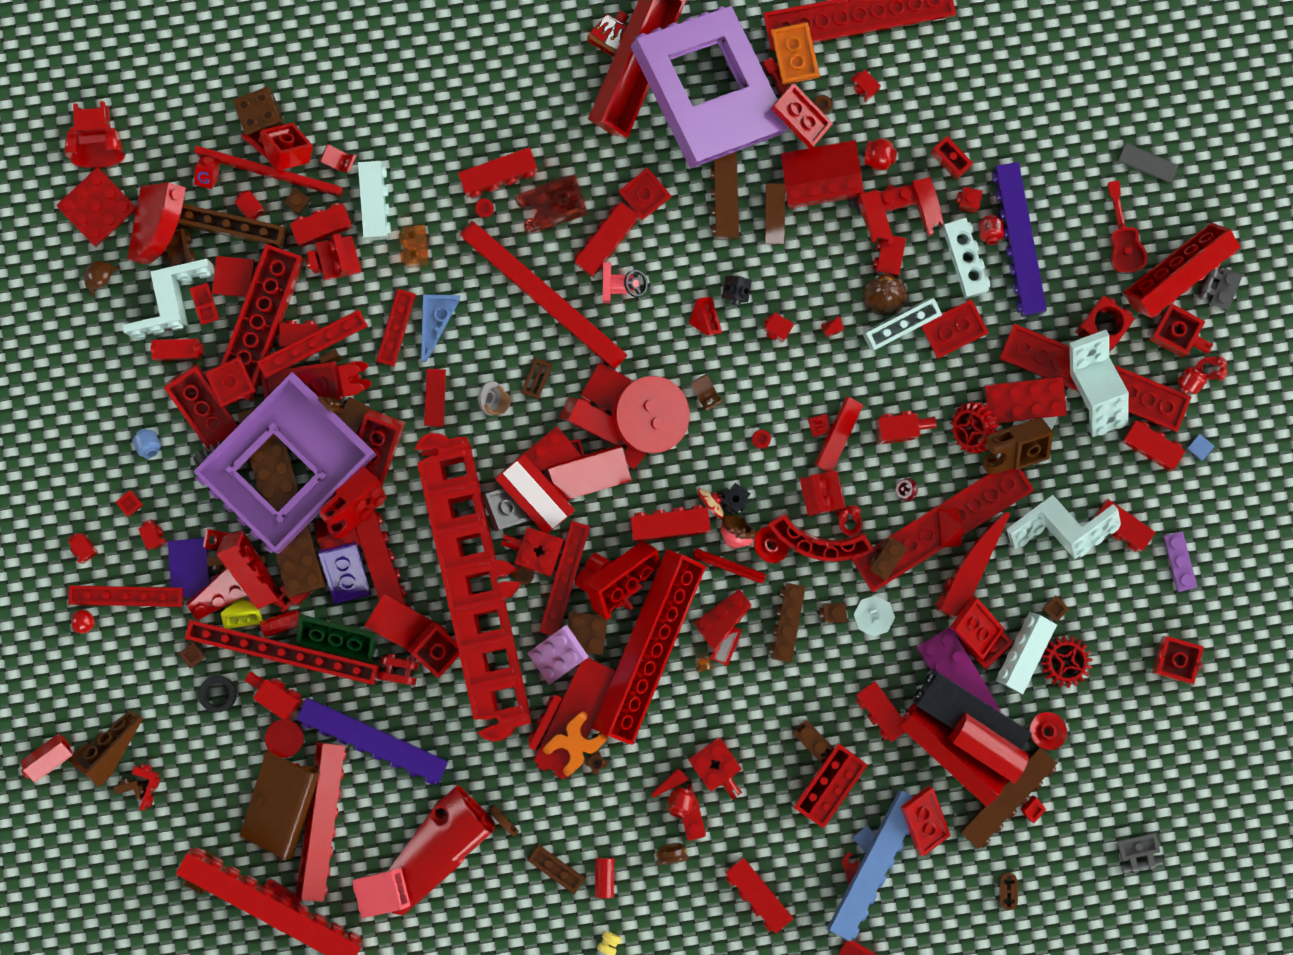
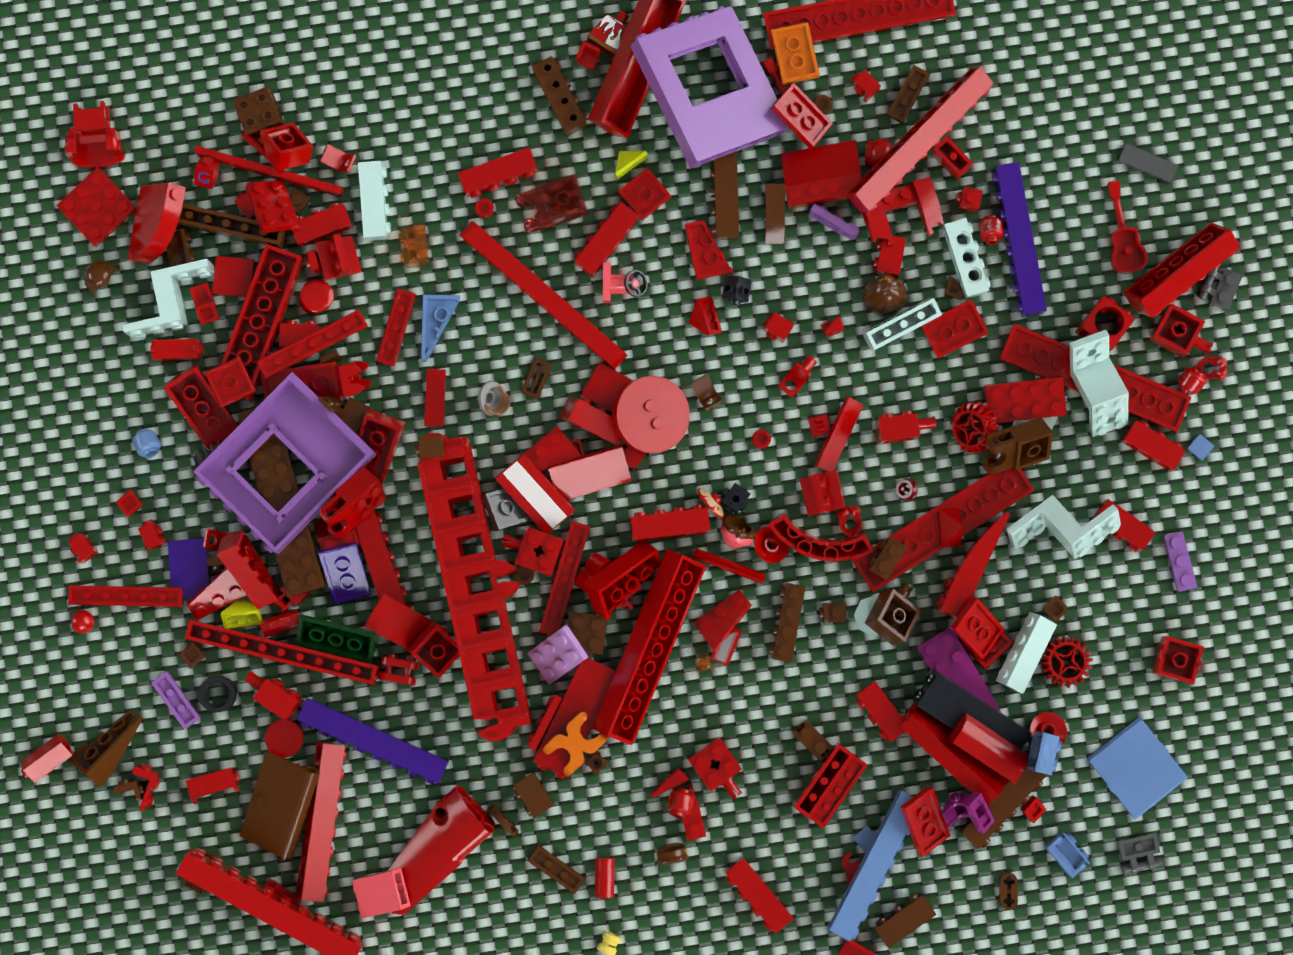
none -> medium lavender plate [151,671,201,730]
none -> red brick [186,767,241,804]
none -> red plate [245,180,300,233]
none -> red piece [299,280,334,314]
none -> reddish brown brick [415,436,445,460]
none -> reddish brown brick [513,772,555,818]
none -> reddish brown brick [532,56,588,137]
none -> red panel [576,41,601,71]
none -> neon yellow slope [615,151,648,180]
none -> red wing [684,220,734,280]
none -> red bracket [778,355,817,398]
none -> medium lavender hinge [809,204,859,240]
none -> brick [846,66,994,212]
none -> reddish brown brick [865,583,921,645]
none -> reddish brown brick [874,893,936,948]
none -> reddish brown plate [886,65,930,124]
none -> magenta tile [941,791,995,834]
none -> reddish brown tile [943,276,963,300]
none -> medium blue slope [1026,731,1061,775]
none -> medium blue hinge [1044,832,1090,878]
none -> medium blue piece [1087,717,1188,820]

